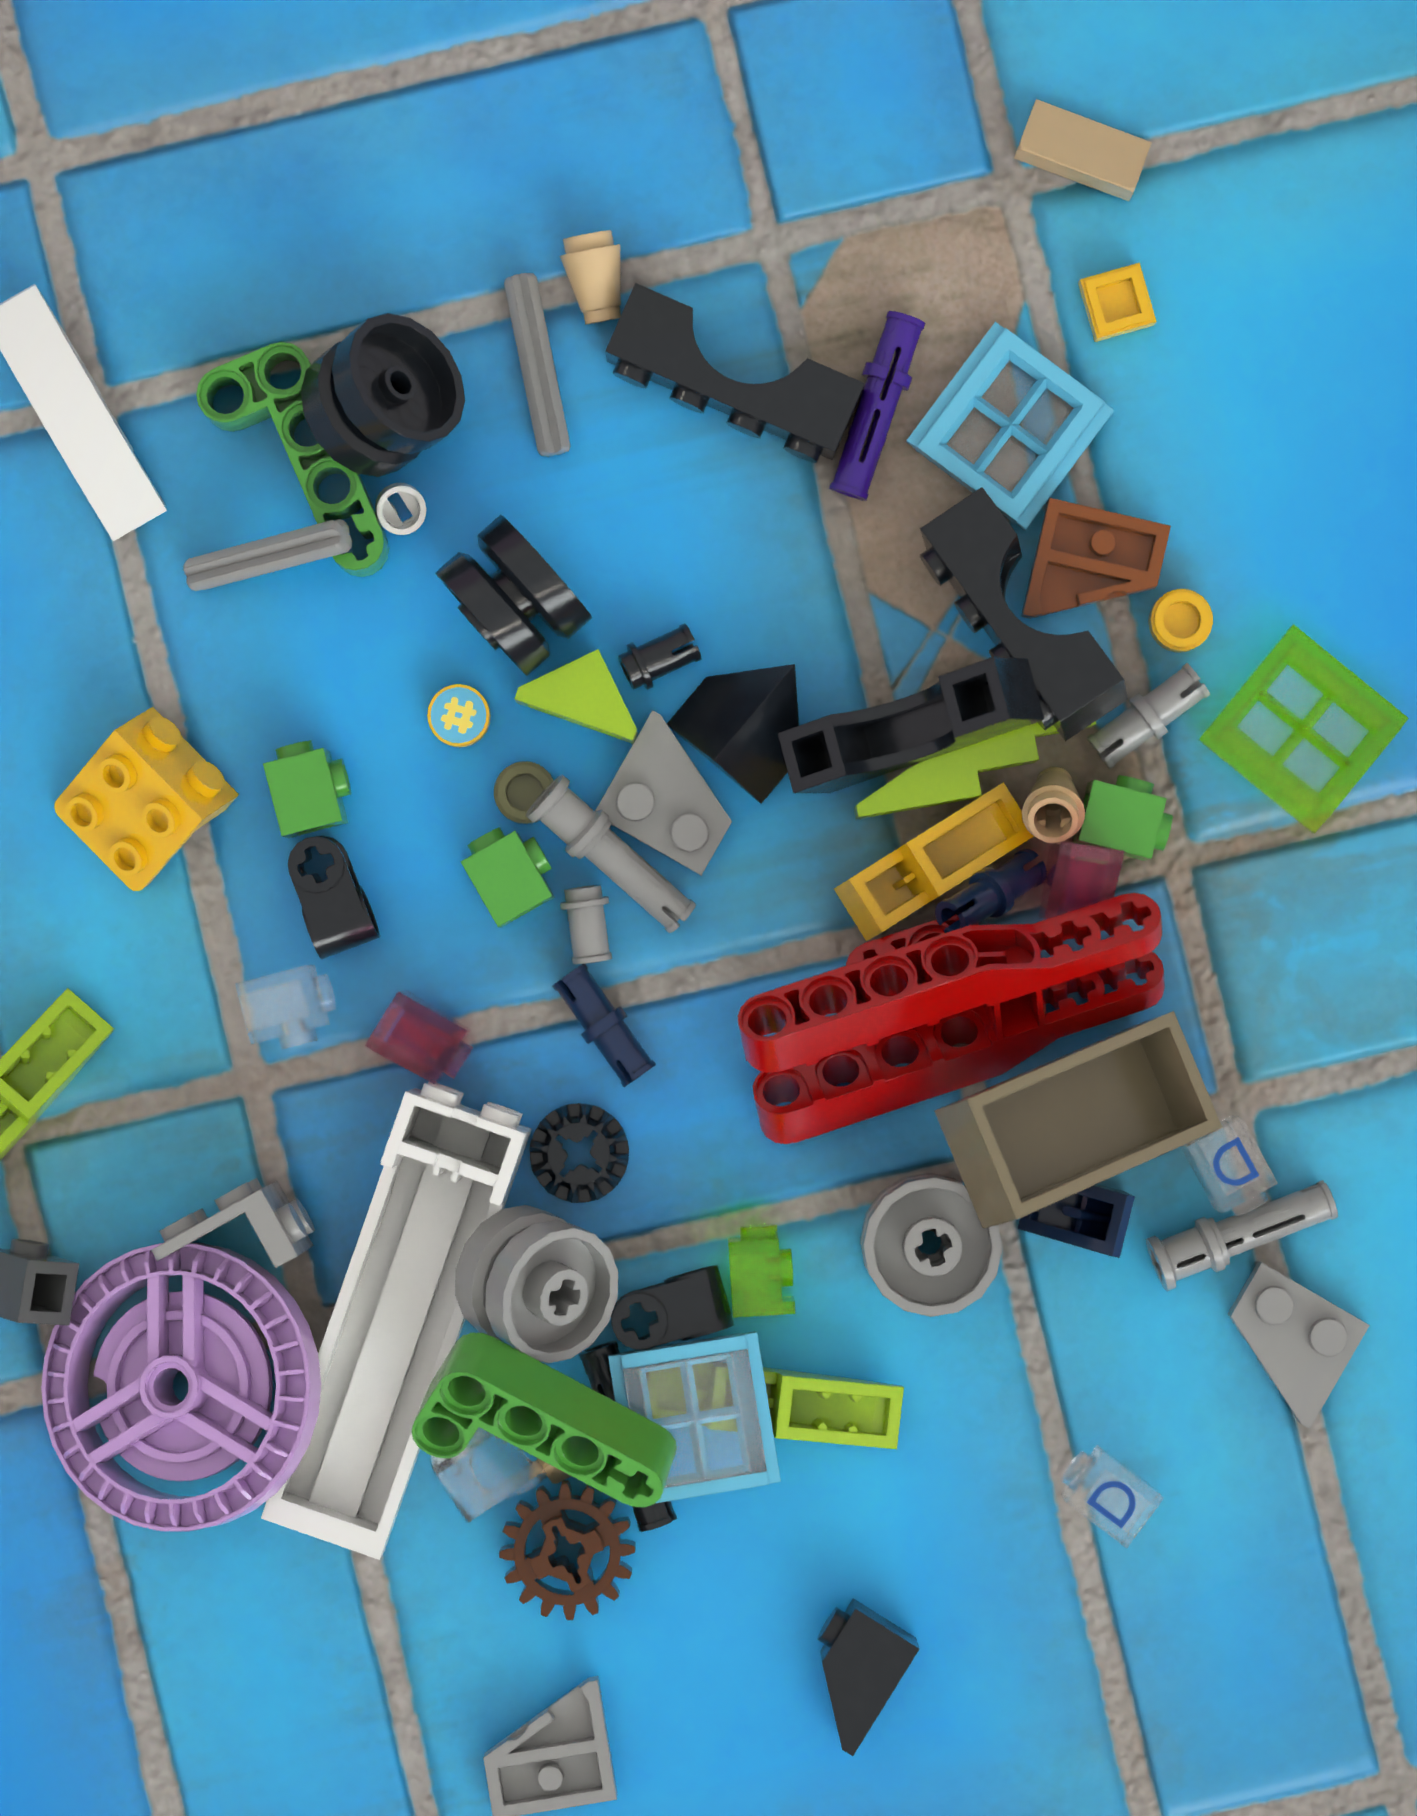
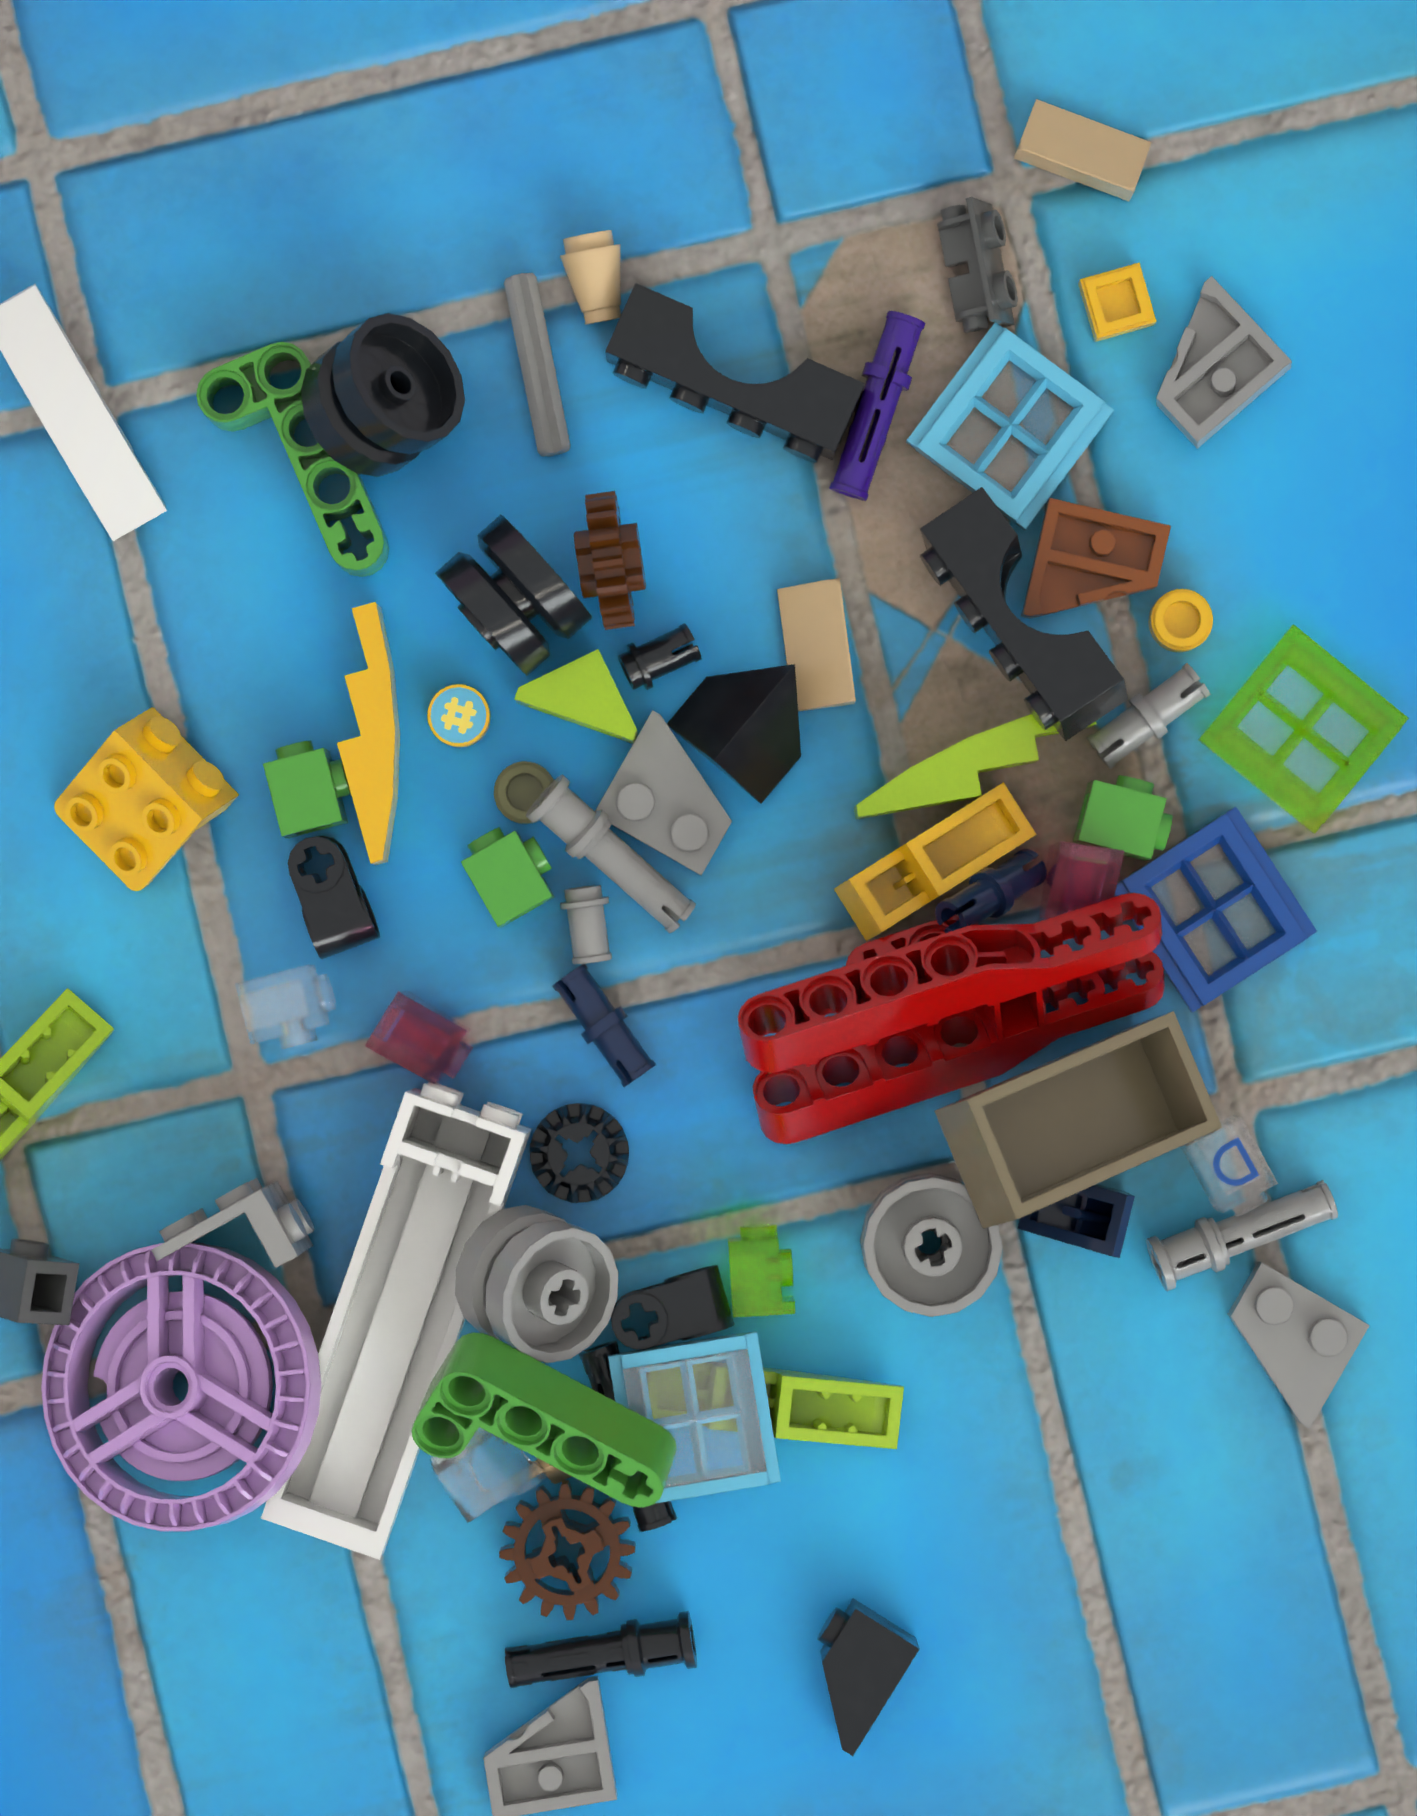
light grey axle [183,519,352,591] -> none
white hinge [375,483,426,535] -> none
black arch [778,657,1044,793] -> none
tan cone [1022,767,1085,843] -> none
clear brick [1060,1445,1164,1548] -> none
none -> yellow slope [337,602,400,865]
none -> black pin [505,1611,697,1688]
none -> reddish brown gear [573,491,646,630]
none -> tan slope [777,578,856,712]
none -> dark grey hinge [937,197,1018,333]
none -> blue piece [1110,807,1317,1013]
none -> light grey wing [1156,276,1292,449]

